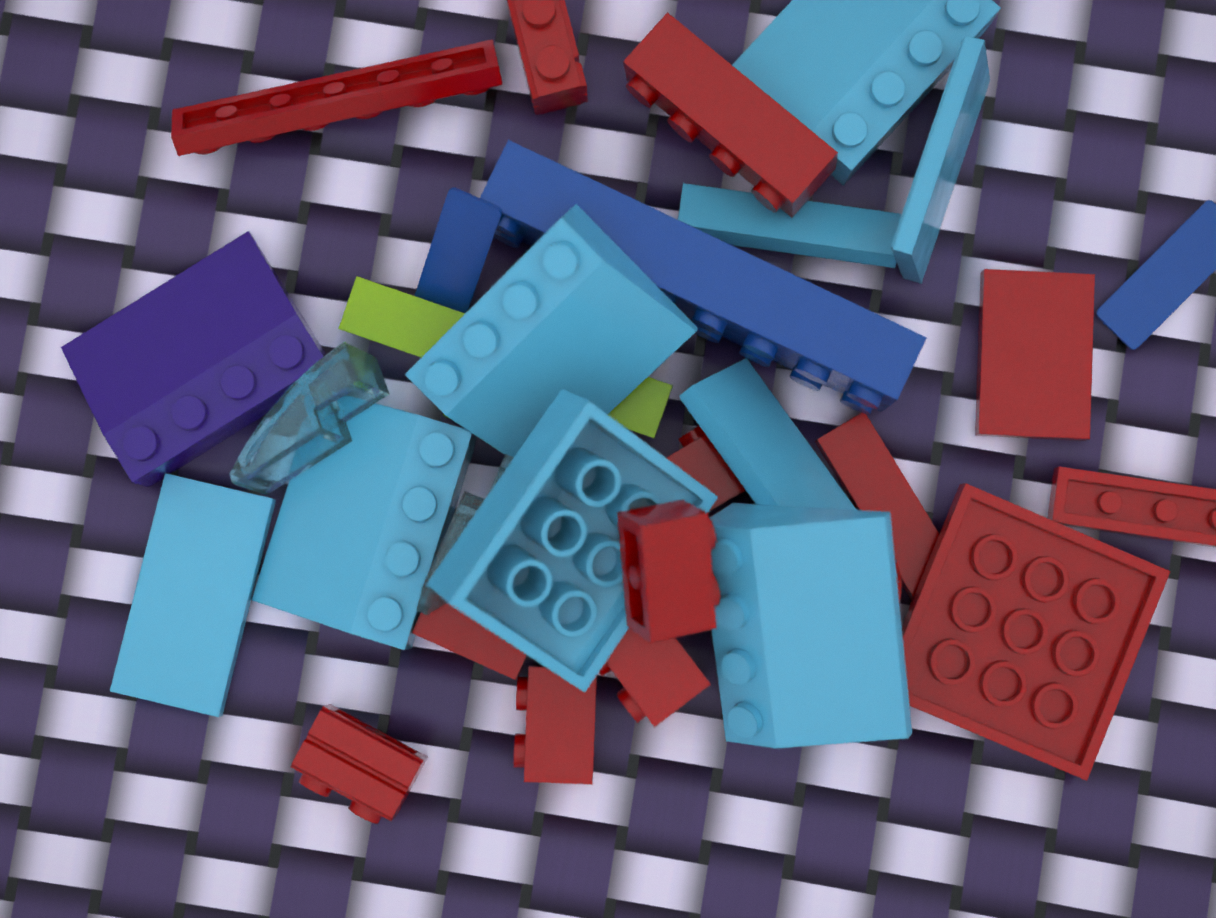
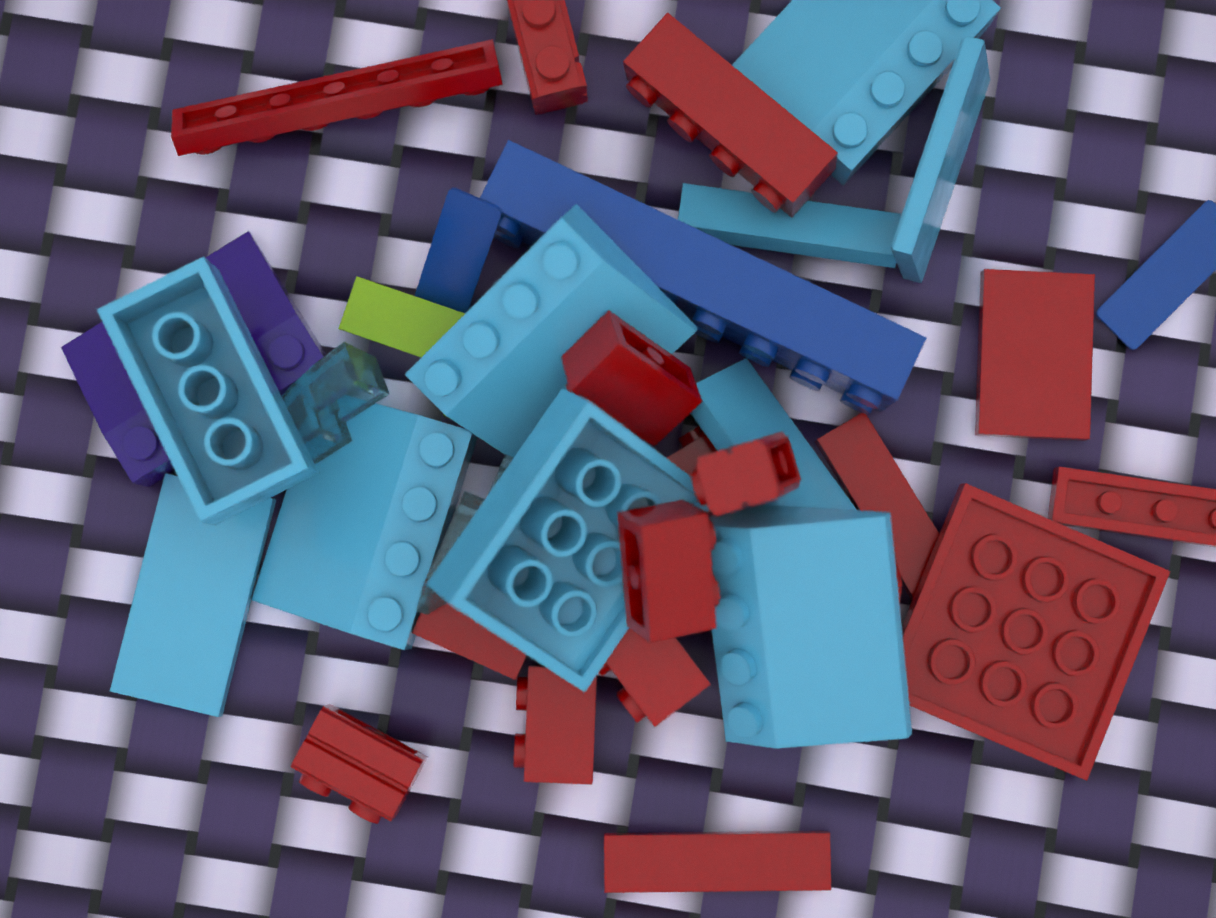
none -> medium azure brick [97,257,319,525]
none -> red brick [561,310,703,447]
none -> red tile [604,831,831,893]
none -> red brick [691,431,801,516]

